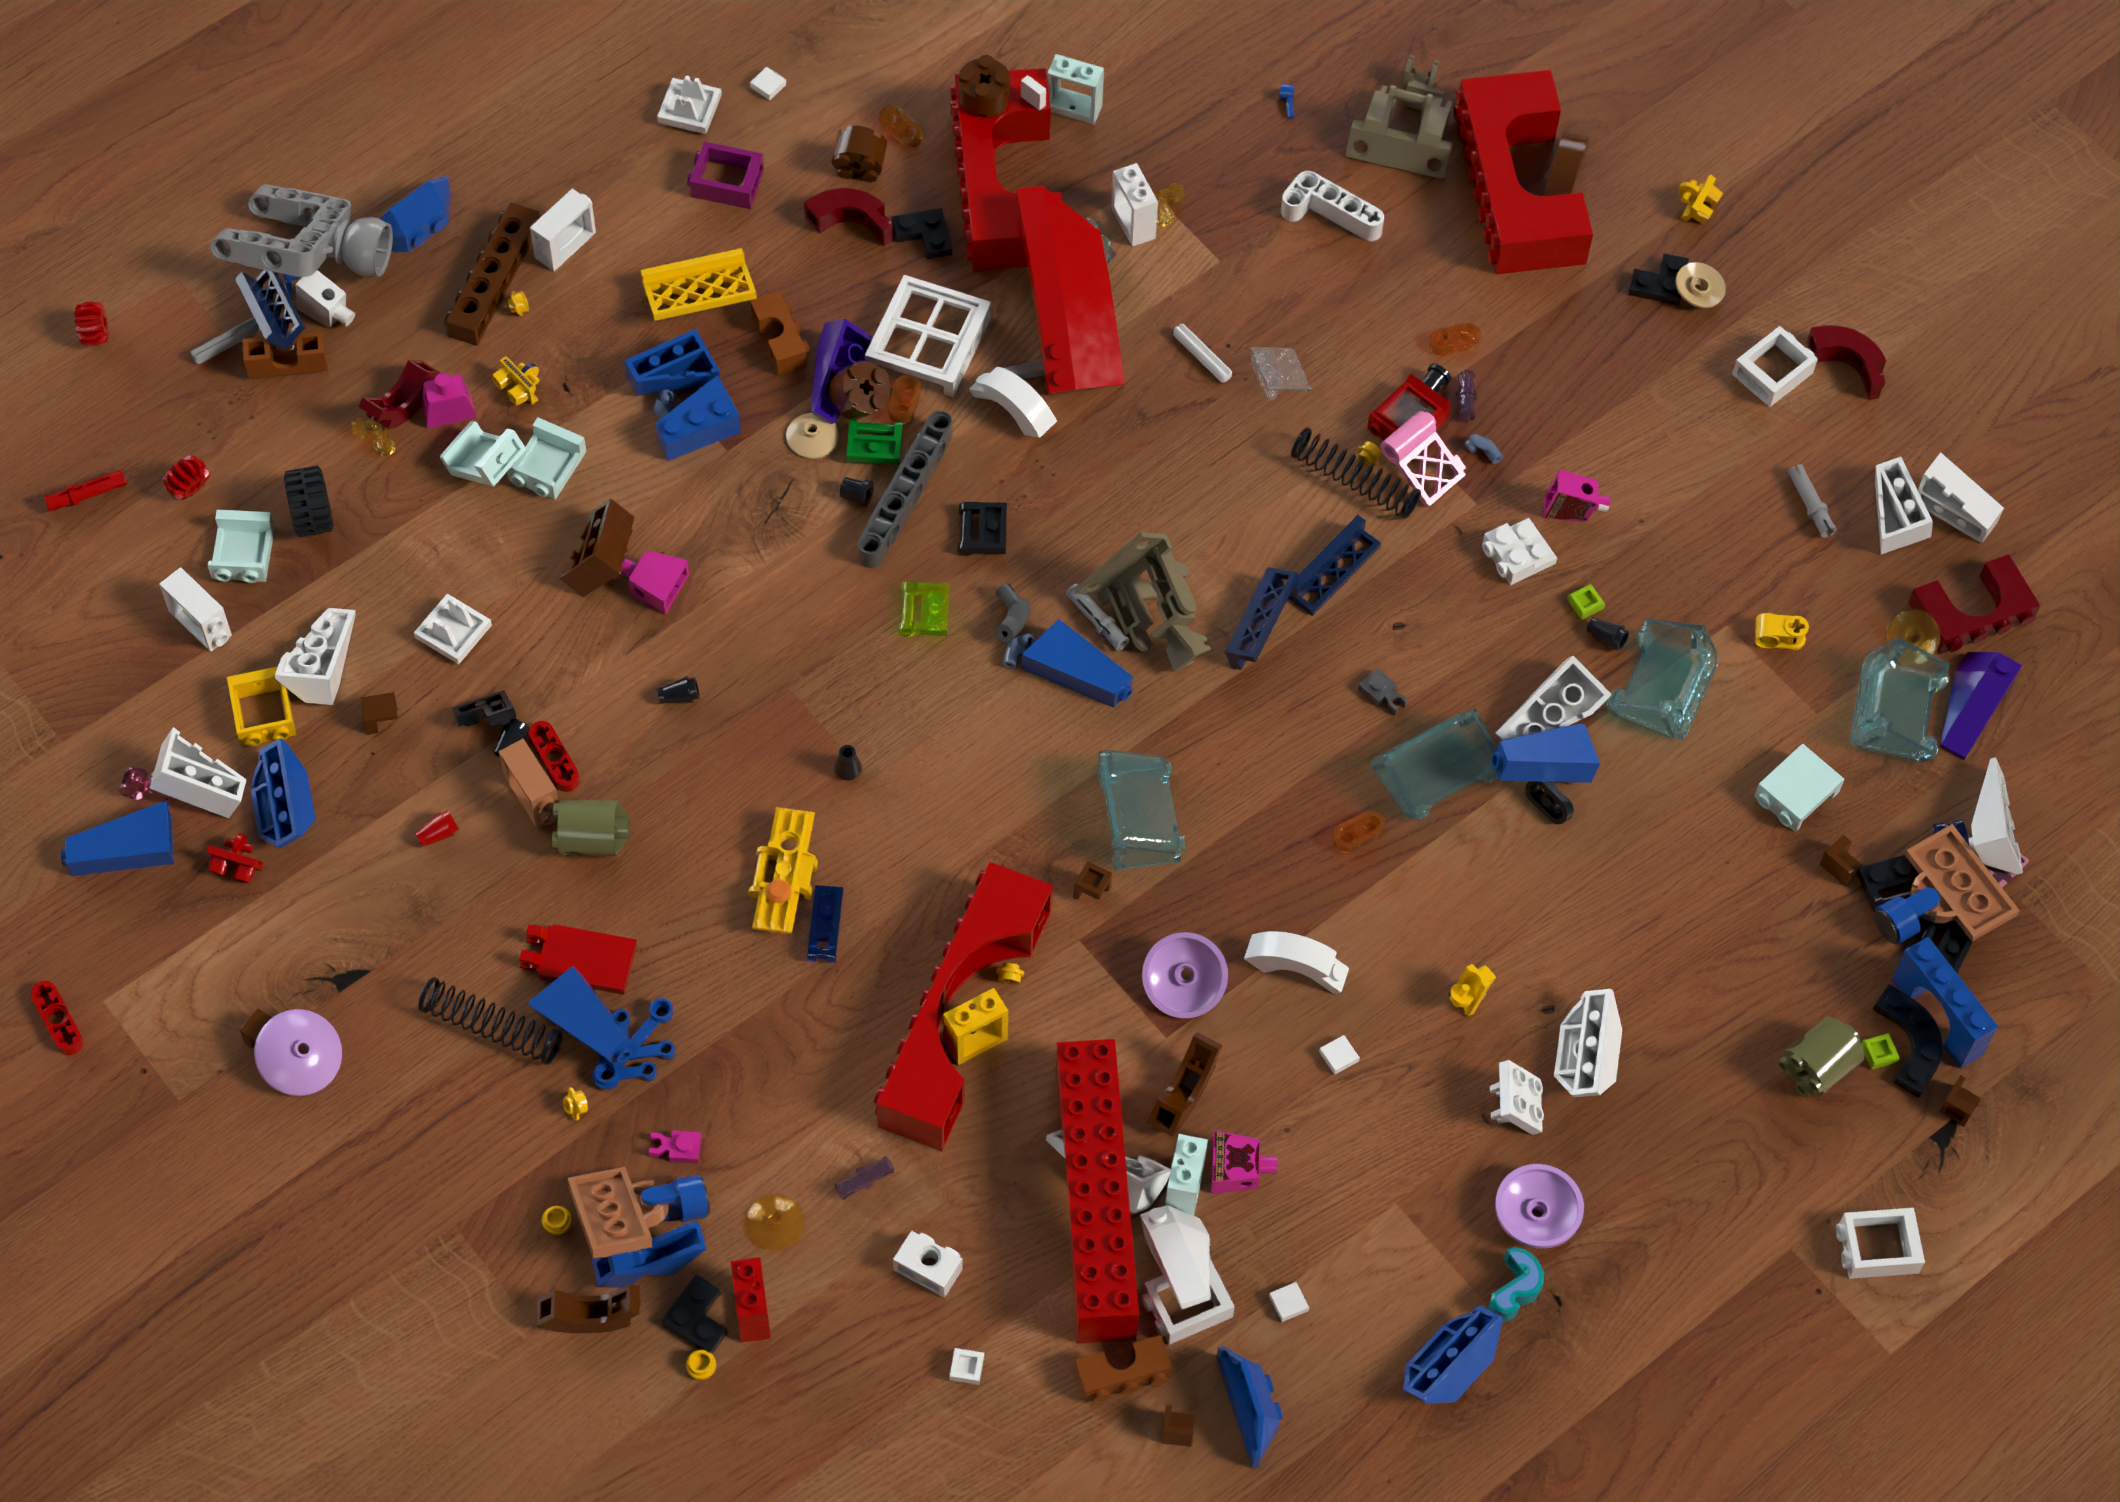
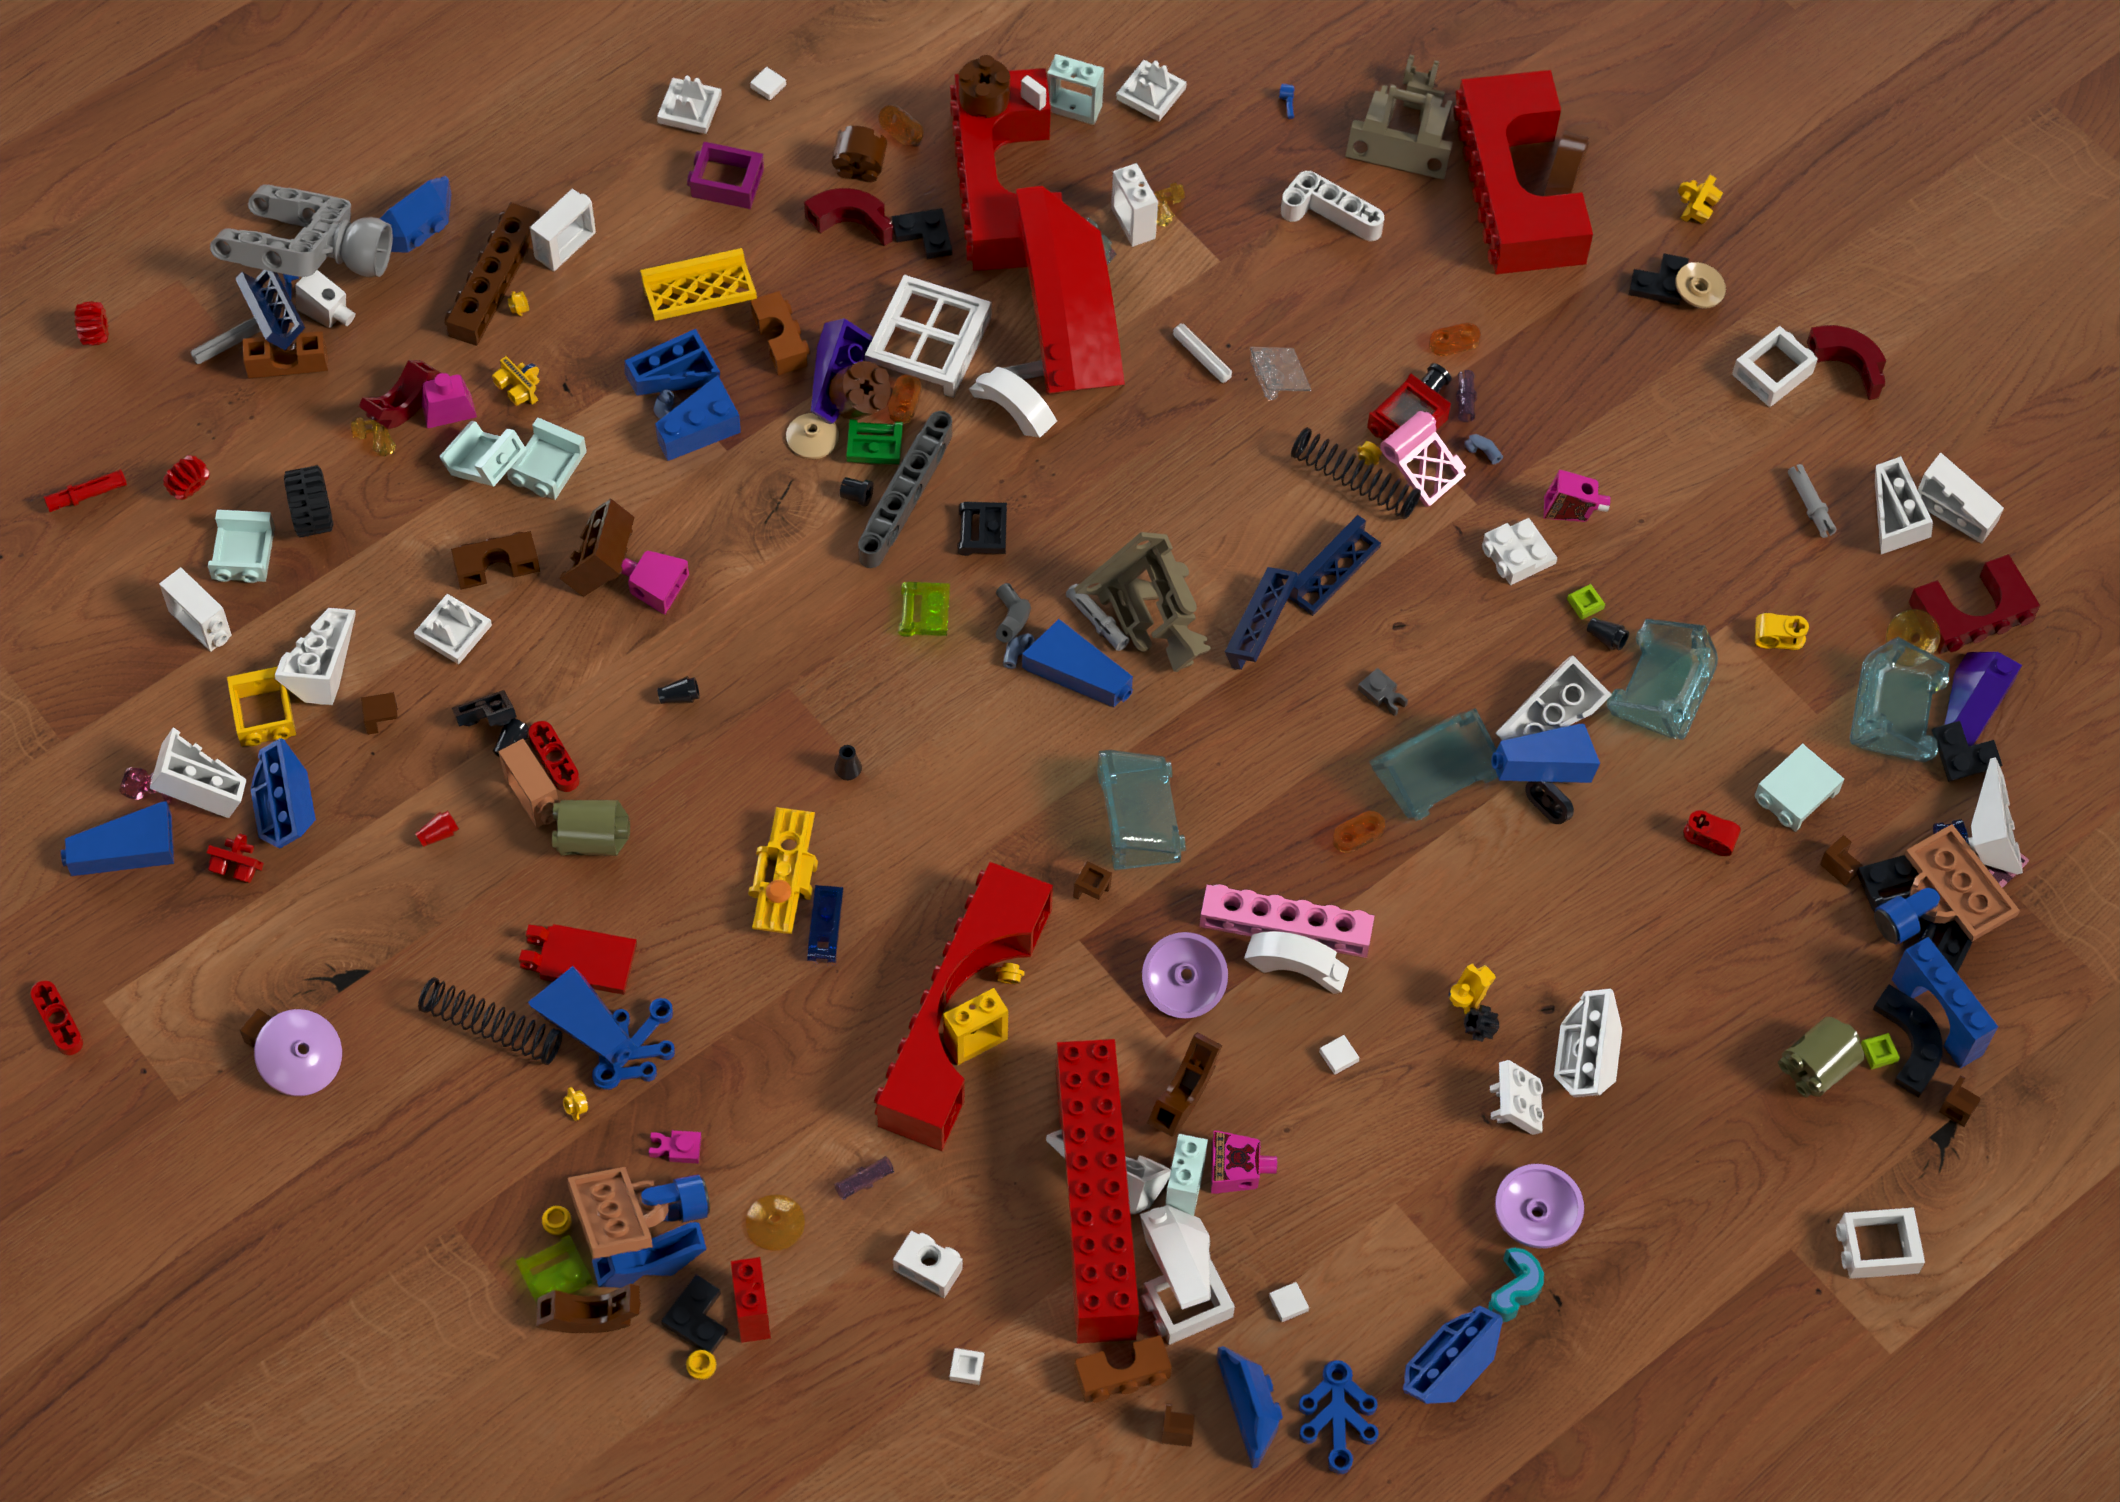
none -> reddish brown arch [451,531,540,590]
none -> clear neon green plate [515,1234,592,1305]
none -> white plate [1117,60,1186,122]
none -> bright pink brick [1199,884,1374,958]
none -> blue plant [1299,1360,1379,1474]
none -> black gear [1464,1005,1499,1042]
none -> red piece [1683,810,1741,857]
none -> black plate [1931,721,2003,782]

